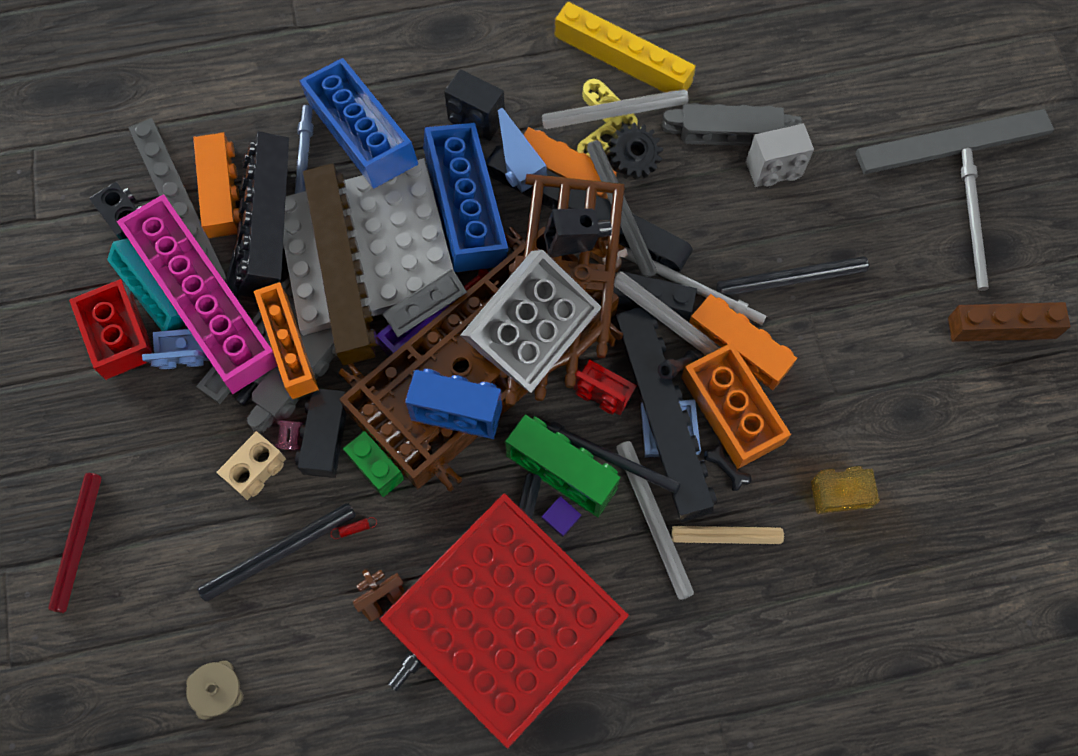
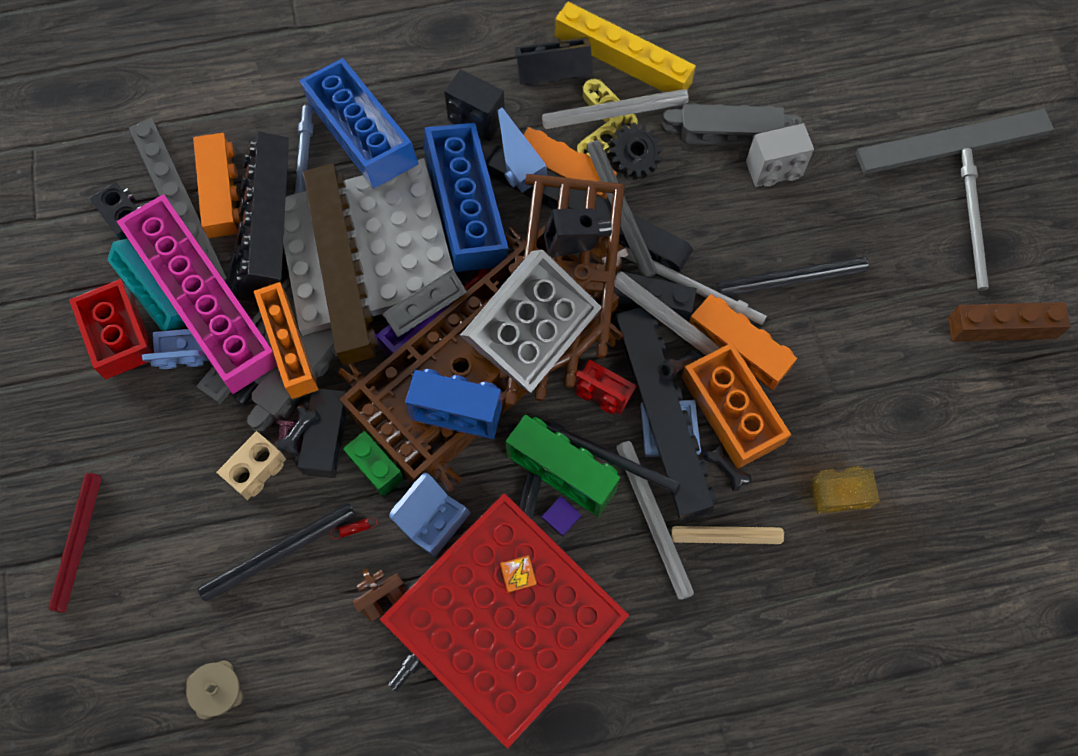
none -> black piece [276,405,319,455]
none -> medium blue bracket [389,473,471,557]
none -> tile [500,556,537,593]
none -> black brick [515,37,593,86]

